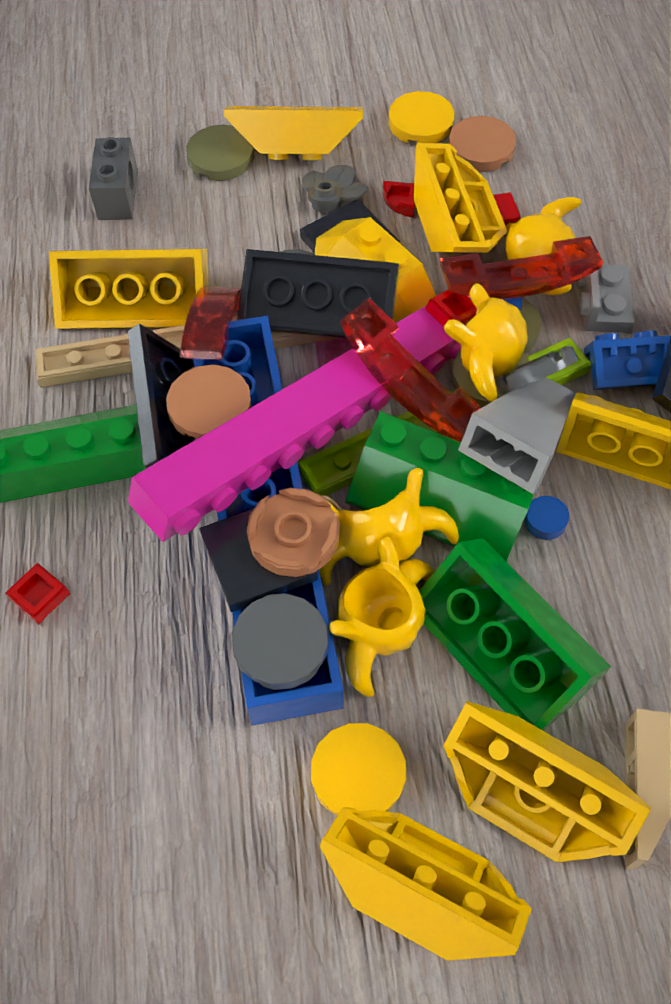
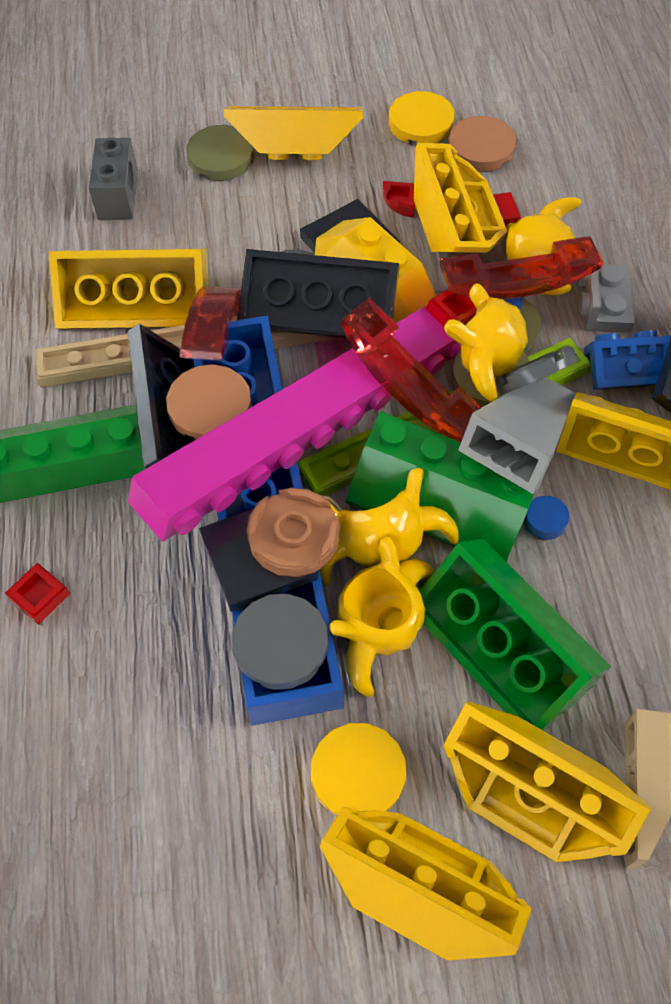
dark grey plate [302,165,369,212] -> none

